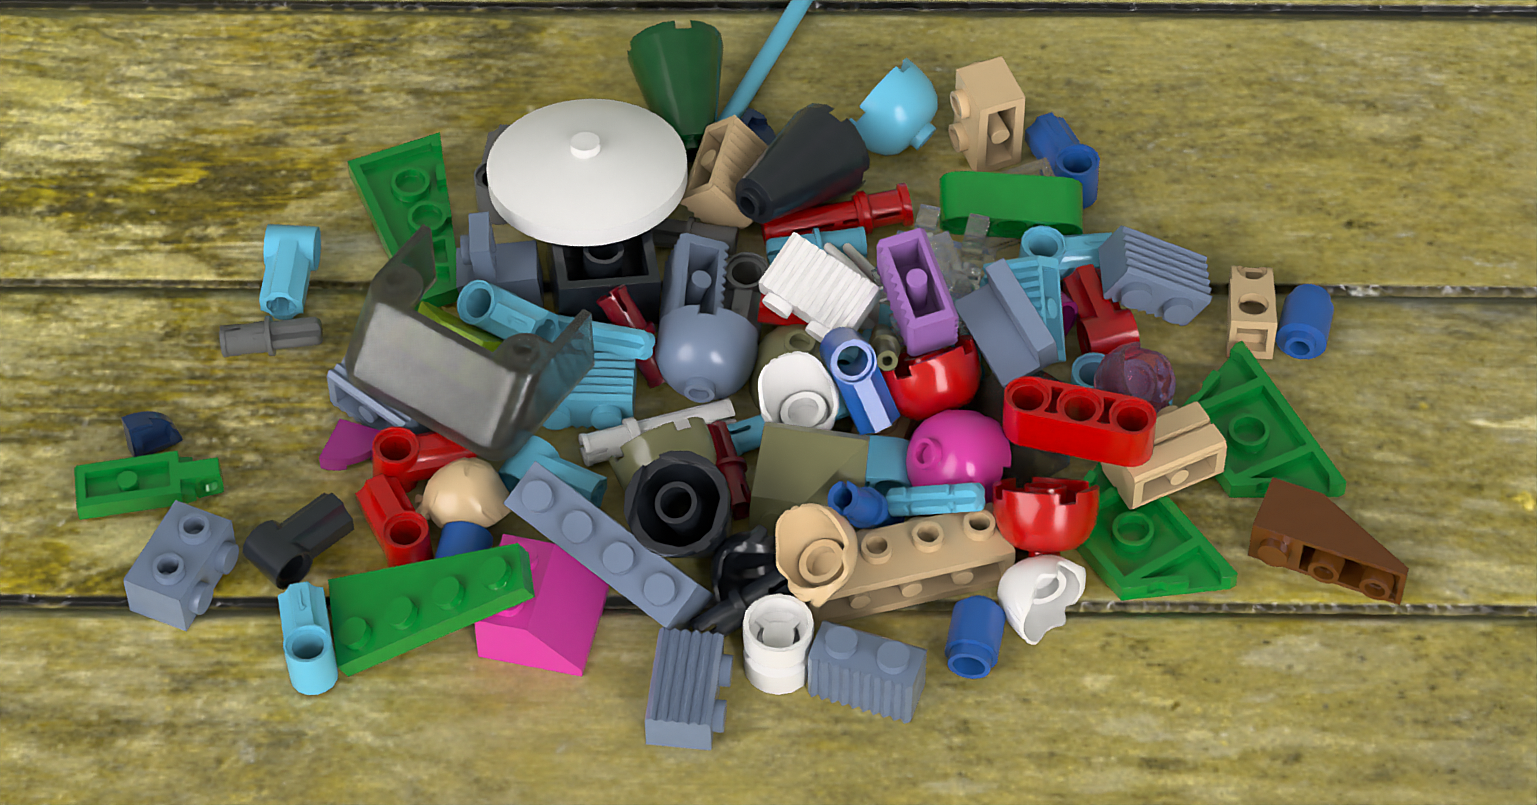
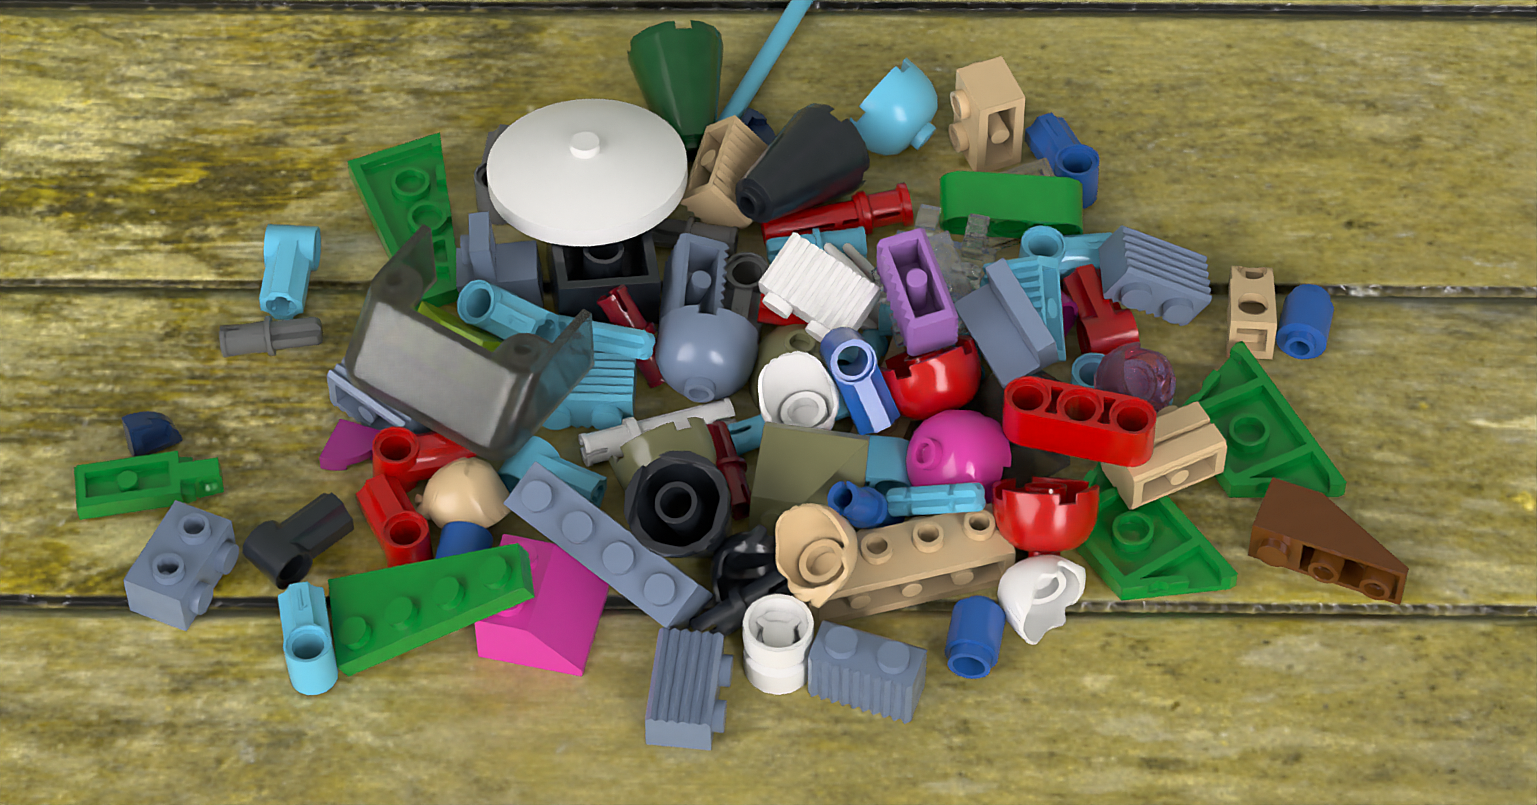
olive bar [868,323,900,371] -> none

